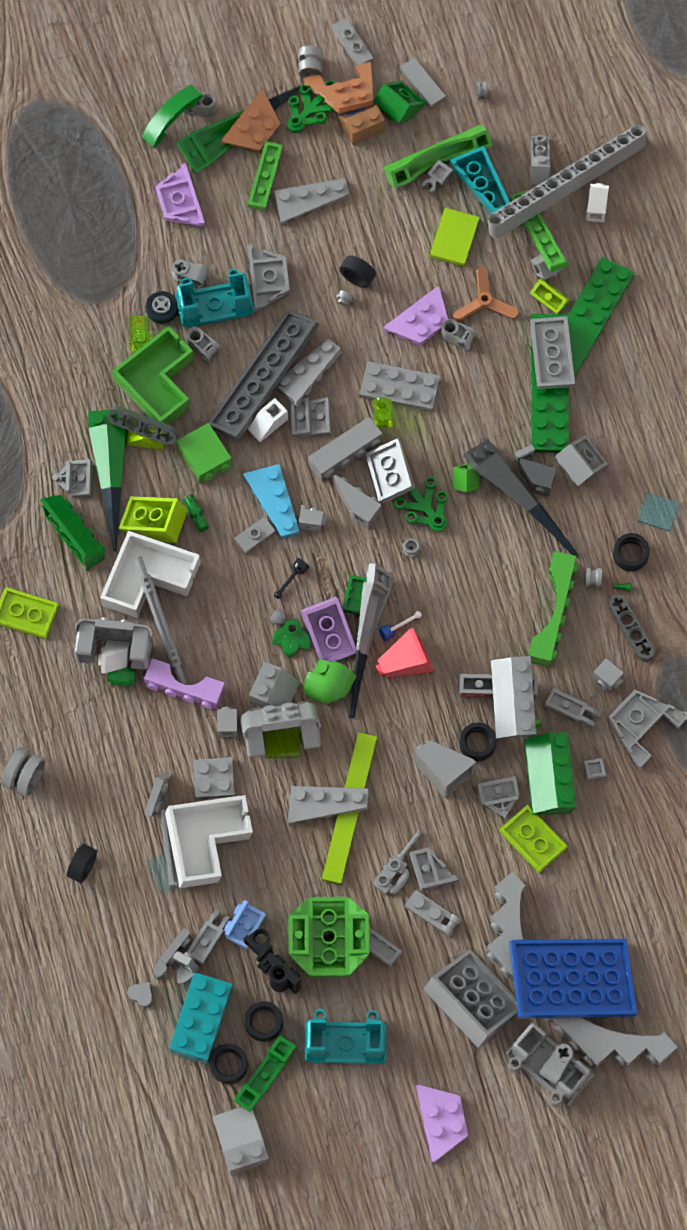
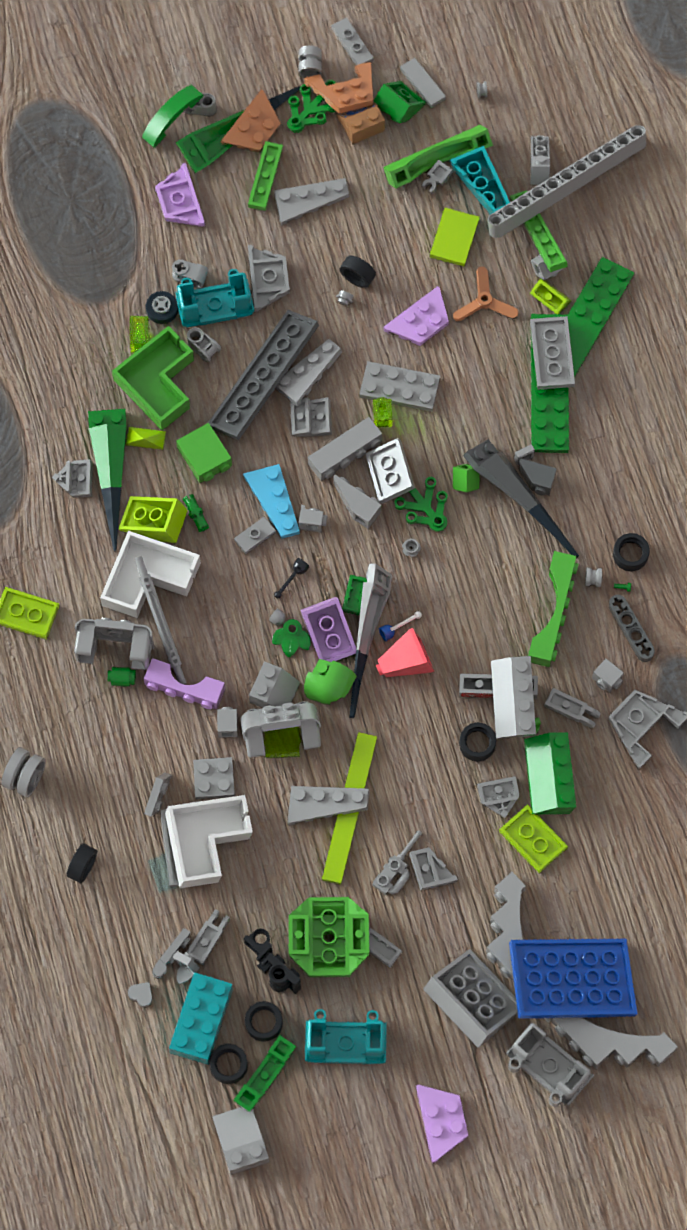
green slope [40,495,106,571] -> none
white slope [98,640,130,674] -> none
dark grey beam [108,406,179,445] -> none
light blue bracket [224,900,266,949] -> none
white slope [248,398,288,443] -> none
light grey plate [404,890,461,937] -> none
light grey slope [414,740,476,798] -> none
light grey piece [441,319,478,351] -> none
light grey piece [539,1044,573,1085] -> none
light grey slope [555,435,608,486] -> none
light grey tile [583,758,606,781] -> none
white slope [586,183,609,223] -> none
clear light blue piece [638,493,679,531] -> none

